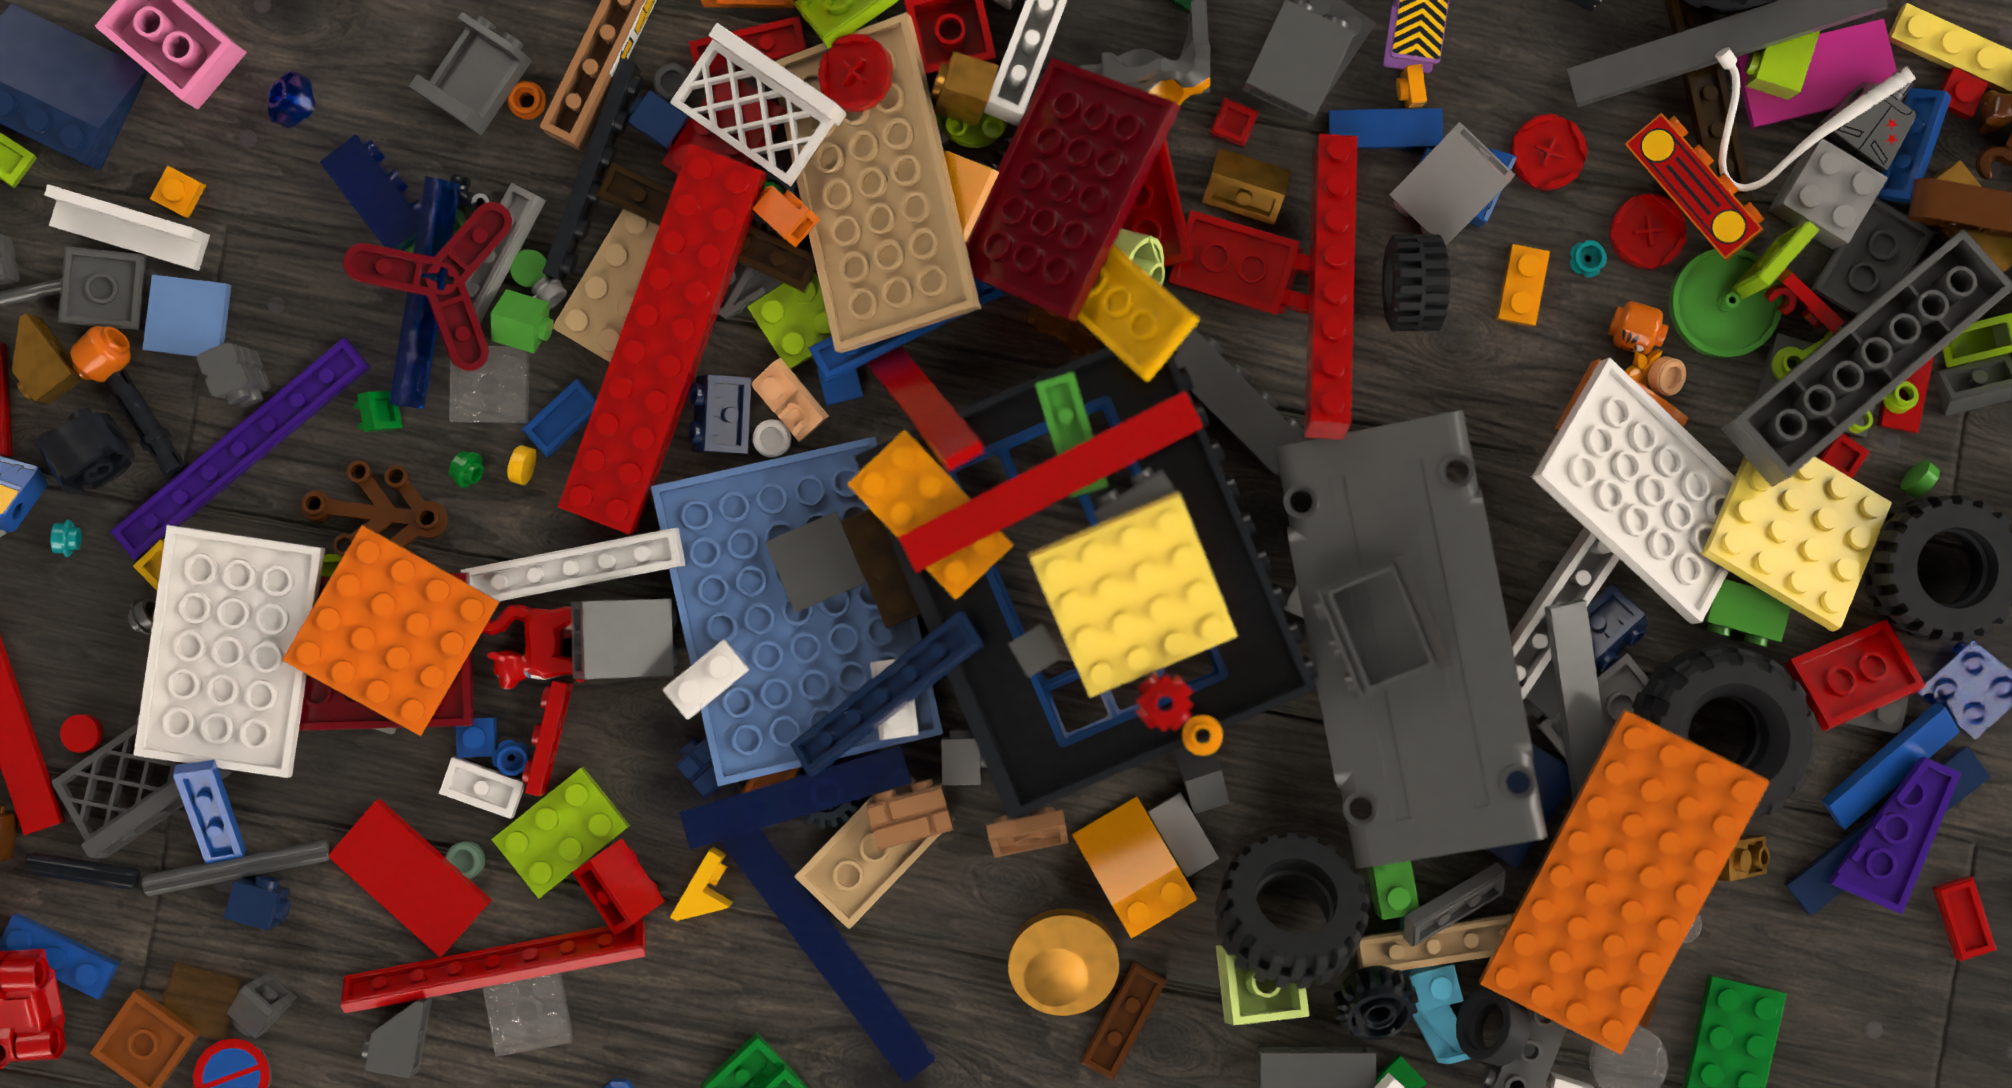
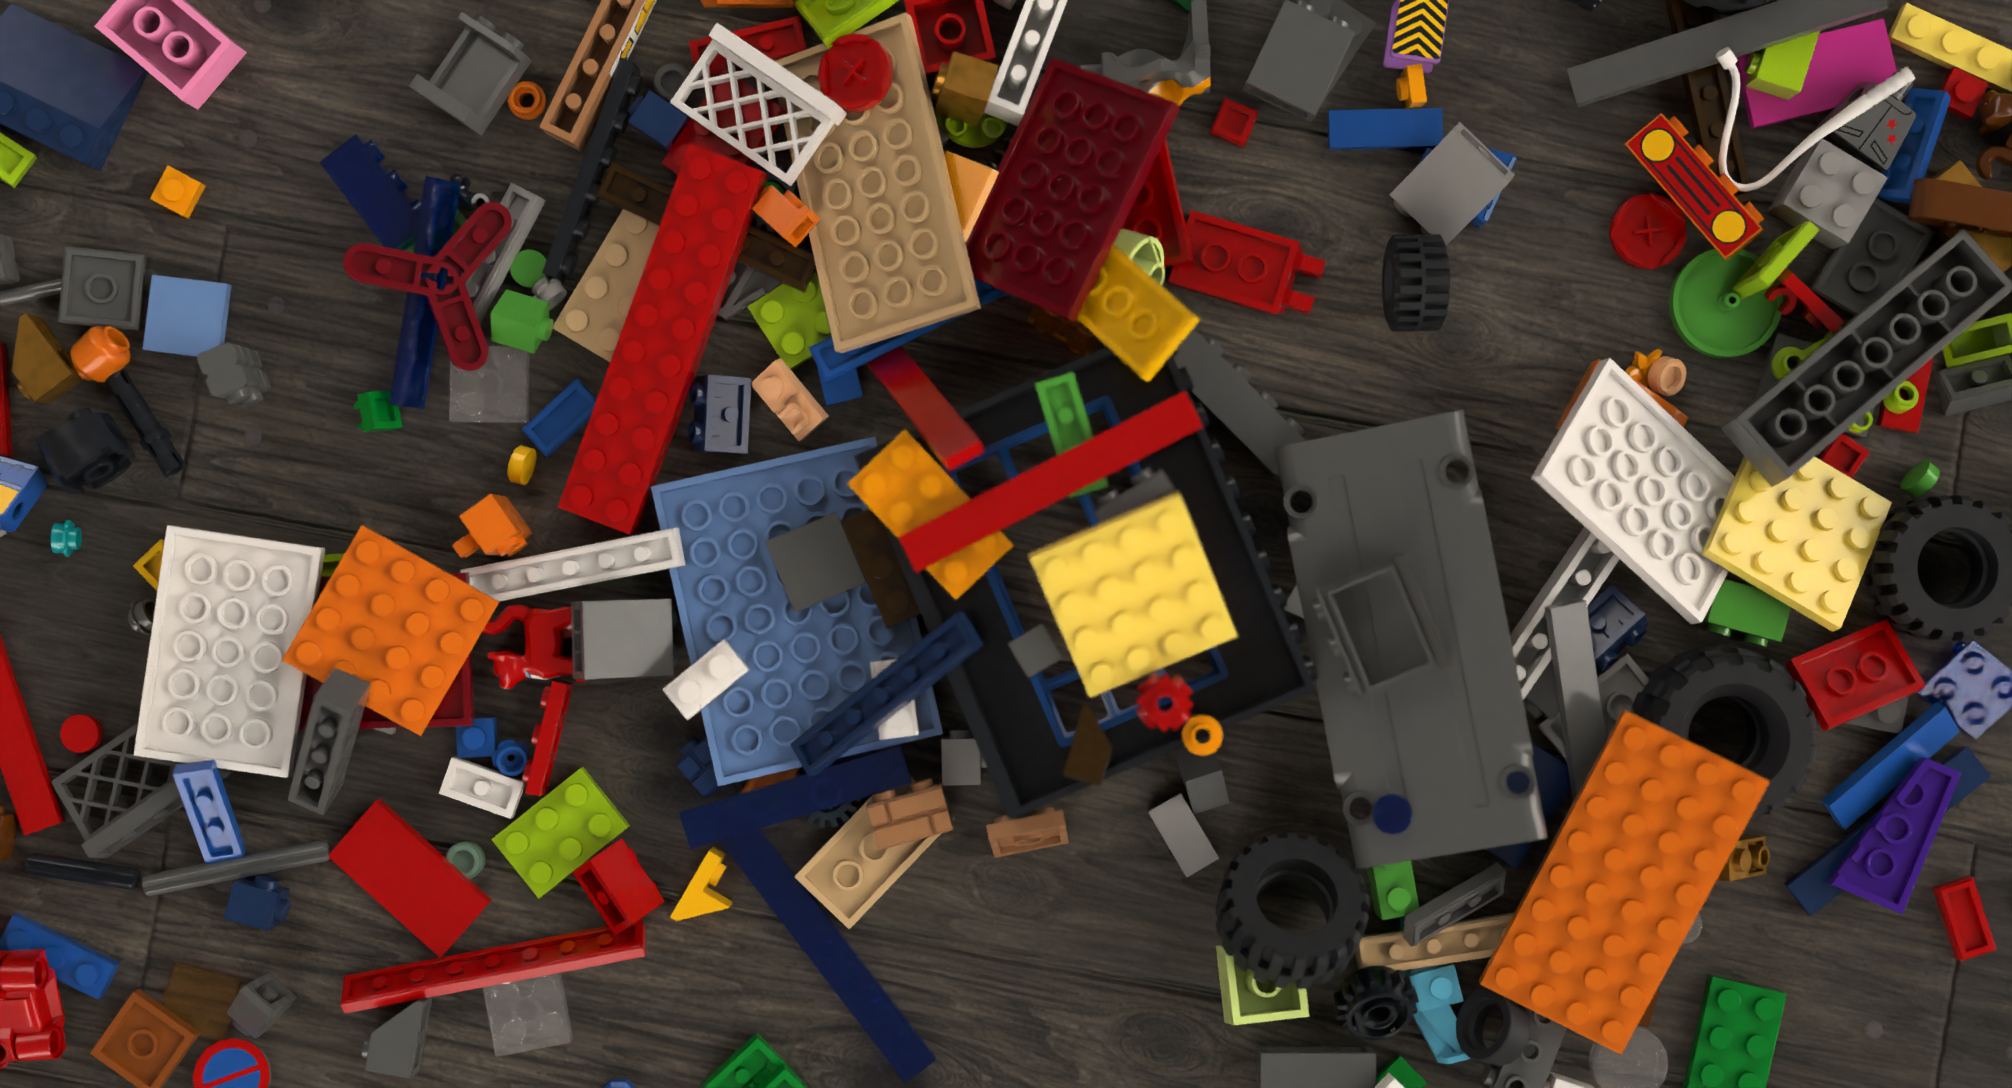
white fence [44,184,210,271] -> none
dark purple tile [110,337,371,560] -> none
clear blue plate [267,71,315,128] -> none
reddish brown plant [300,460,449,558] -> none
green plate [449,451,484,488] -> none
white tile [753,420,792,458] -> none
pearl gold piece [1008,909,1119,1016] -> none
light orange slope [1072,796,1198,939] -> none
reddish brown tile [1079,960,1167,1081] -> none
pearl gold panel [1202,149,1290,225] -> none
red brick [1304,134,1357,440] -> none
light orange plate [1496,244,1550,327] -> none
red tile [1509,113,1588,191] -> none
teal plate [1569,240,1607,277] -> none
orange head [1608,301,1669,355] -> none
none -> dark grey brick [288,668,371,815]
none -> orange brick [452,494,533,558]
none -> dark brown tile [1063,703,1112,786]
none -> clear blue tile [1372,793,1413,834]

